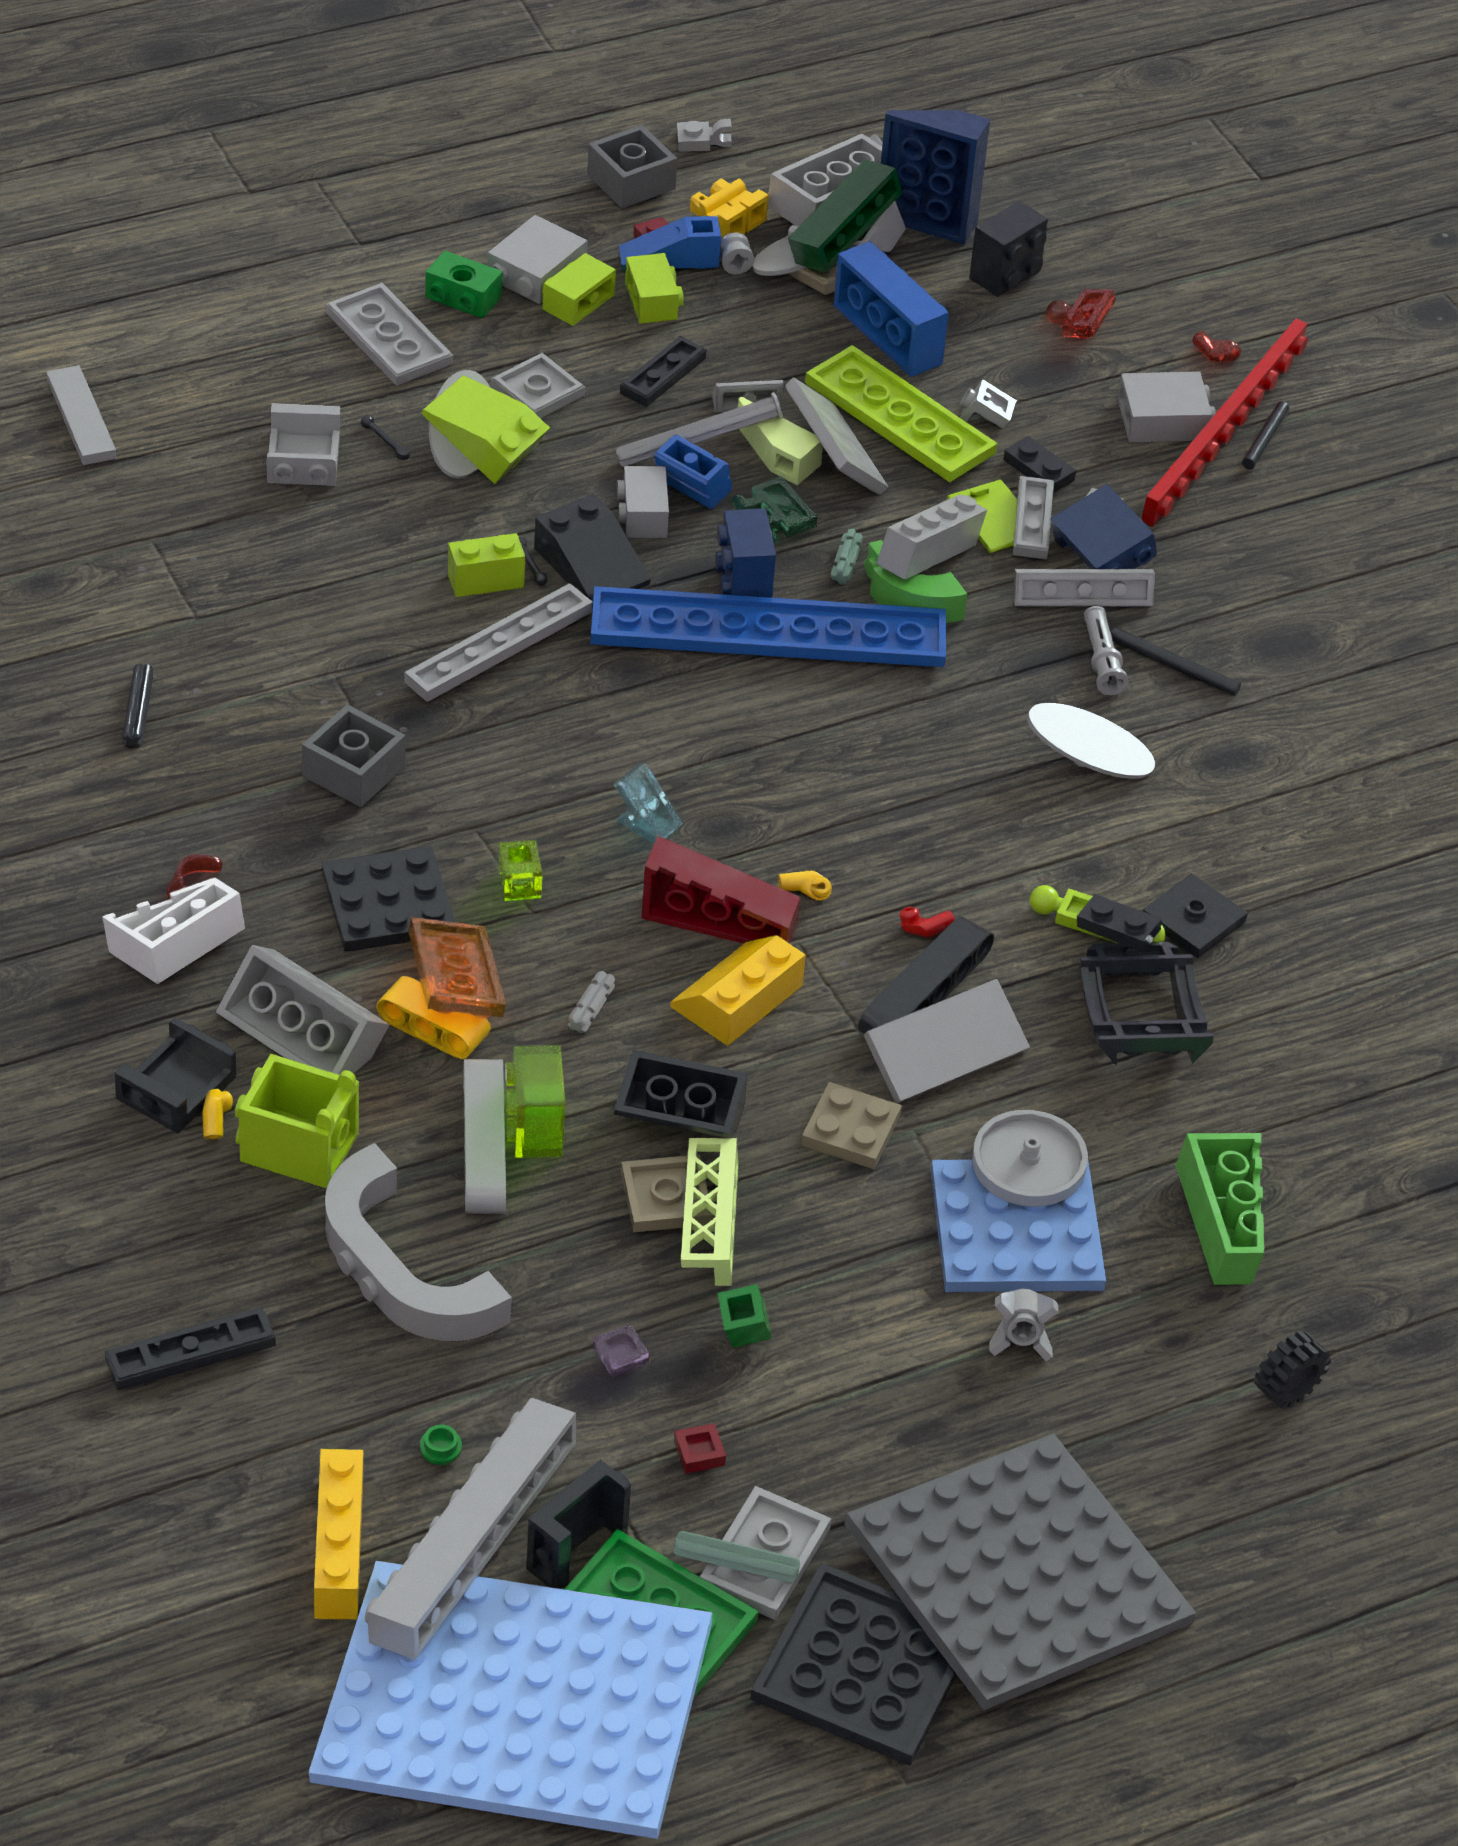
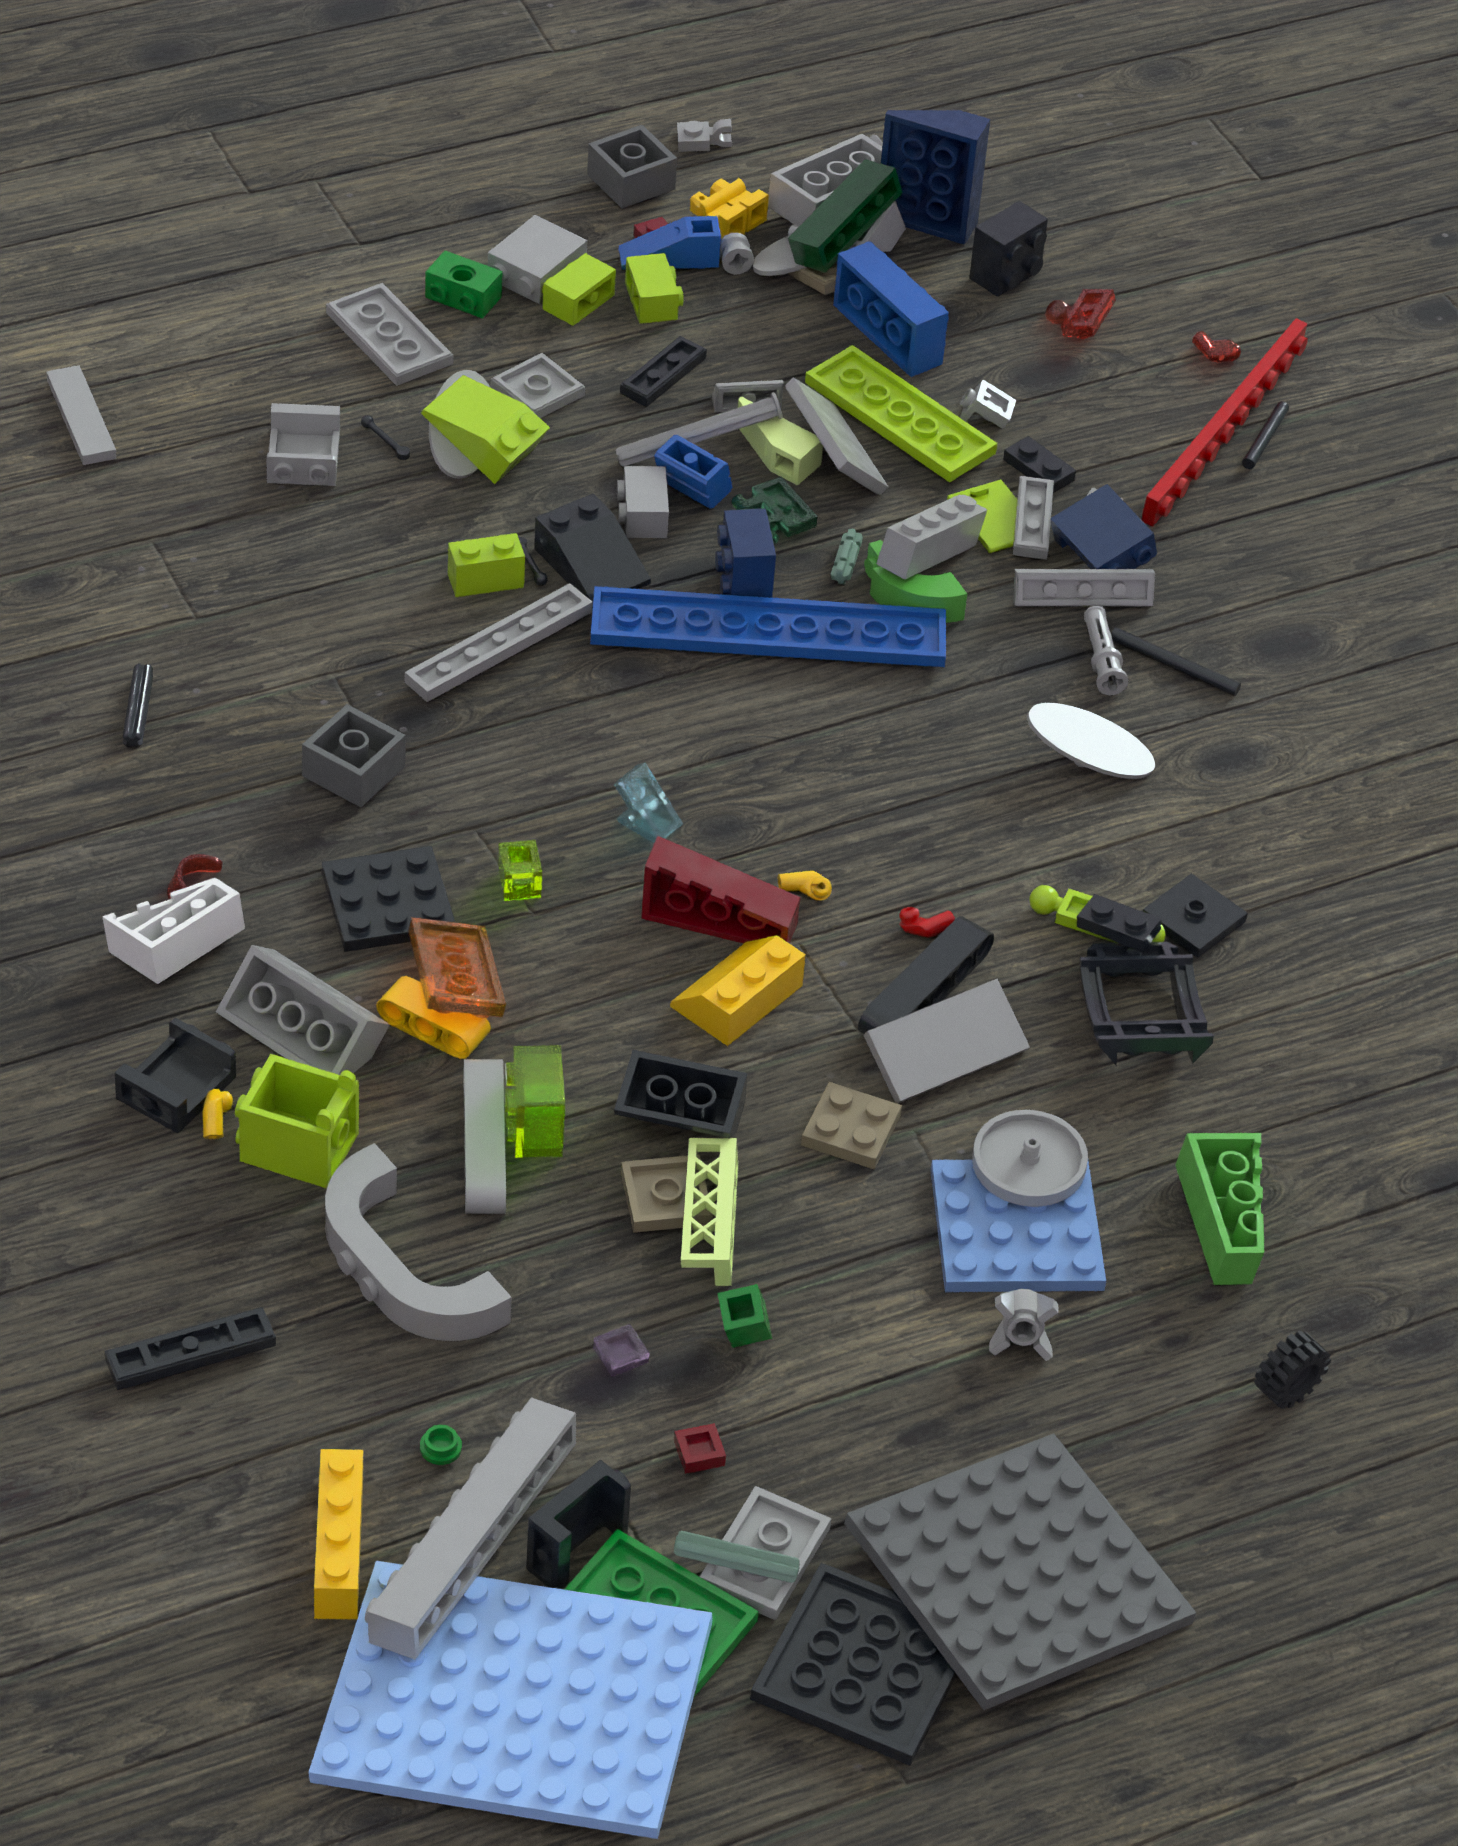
light grey axle [568,971,615,1033] -> none
light grey brick [1118,371,1216,442] -> none

